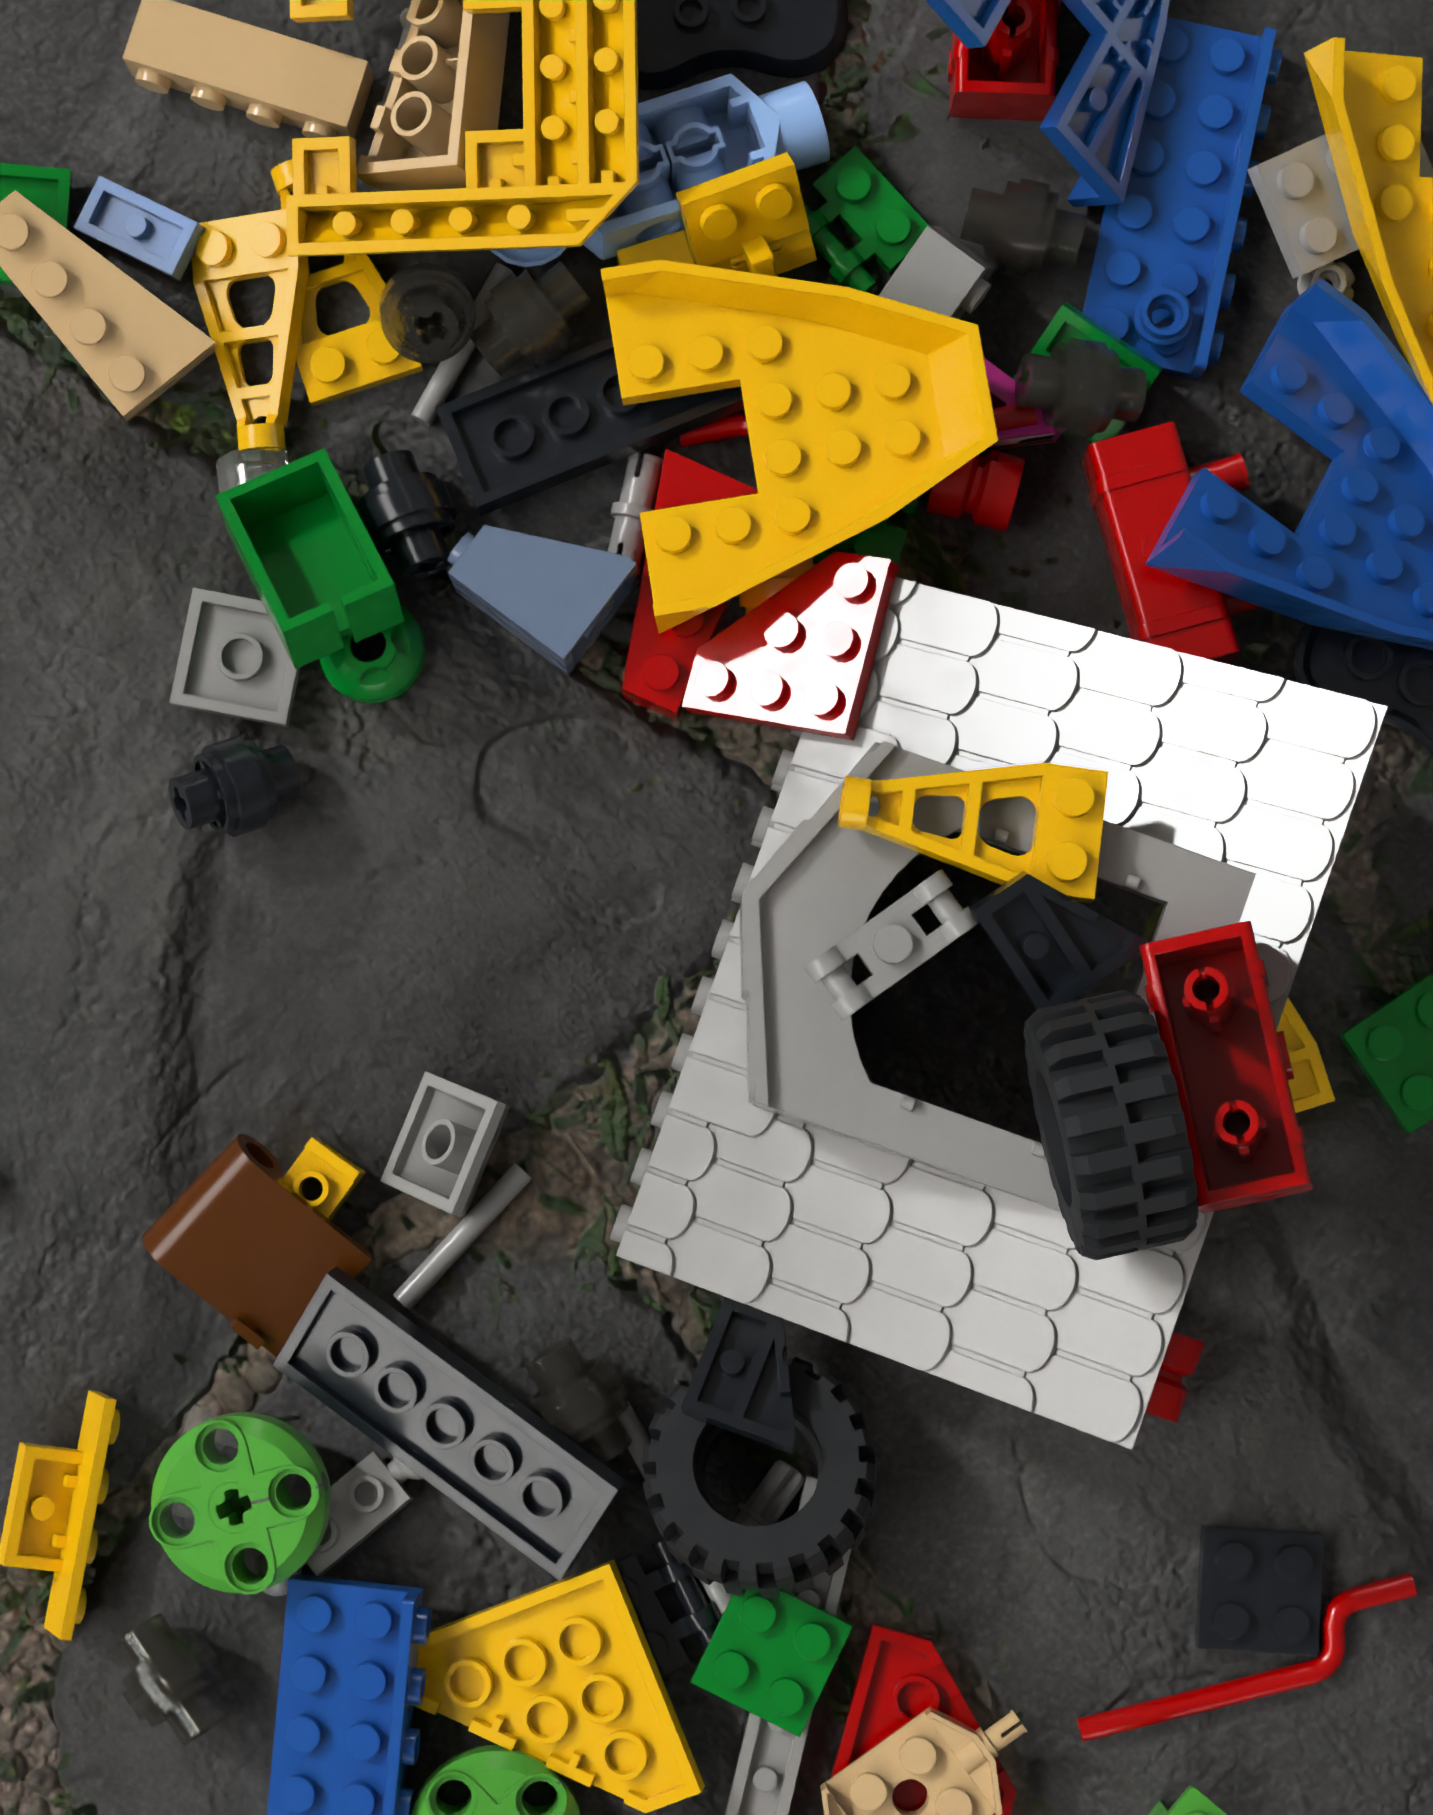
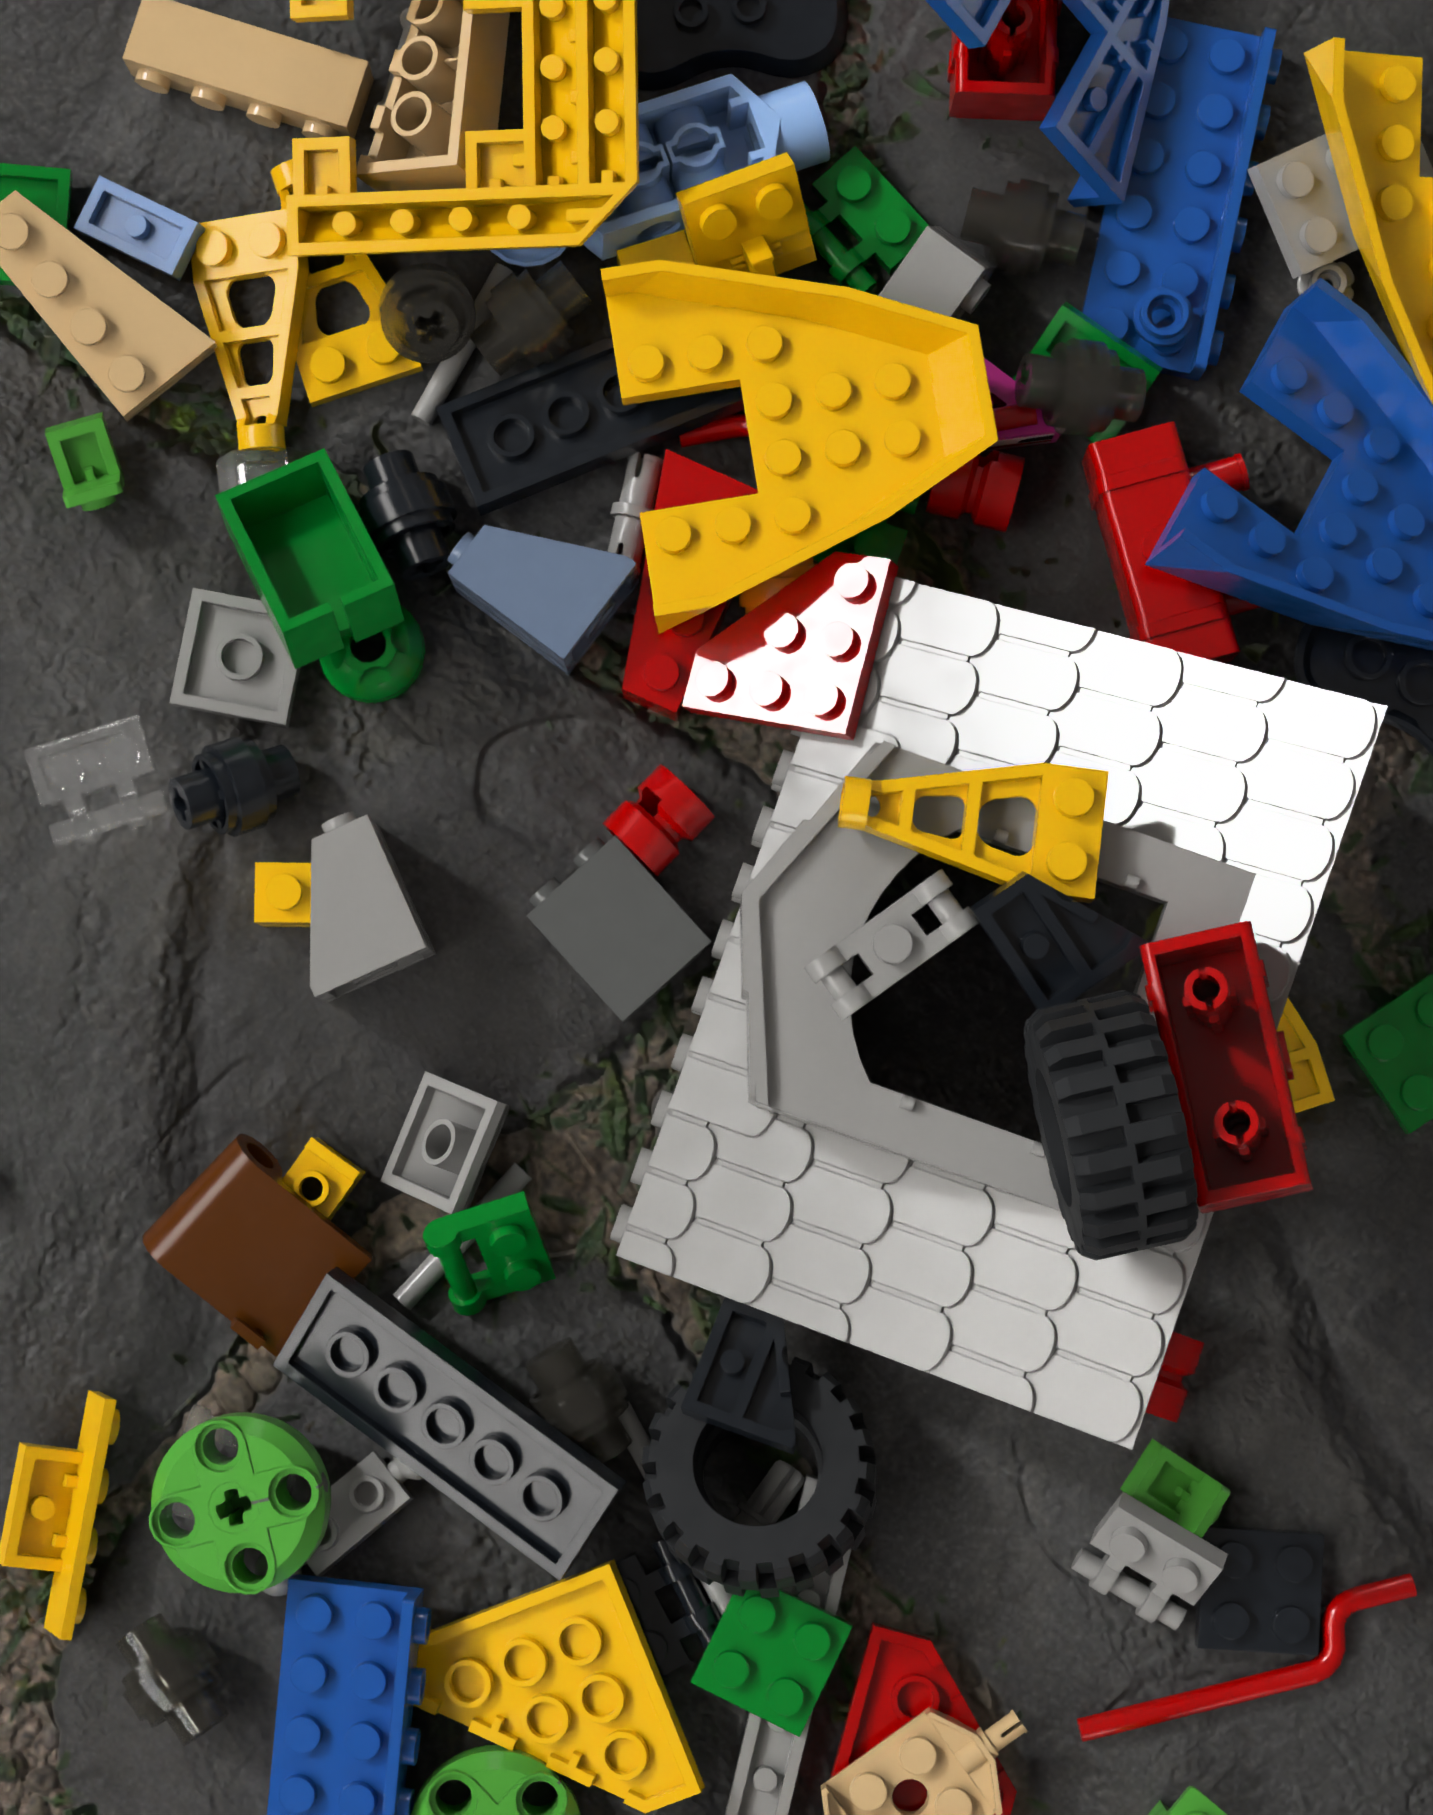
none -> clear plate [23,714,170,847]
none -> bright green bracket [45,412,125,511]
none -> yellow brick [254,862,311,927]
none -> light grey slope [310,811,436,1002]
none -> green plate [423,1191,556,1316]
none -> dark grey brick [526,836,712,1024]
none -> red wheel [602,764,715,877]
none -> light grey plate [1071,1492,1228,1630]
none -> bright green bracket [1120,1438,1230,1538]

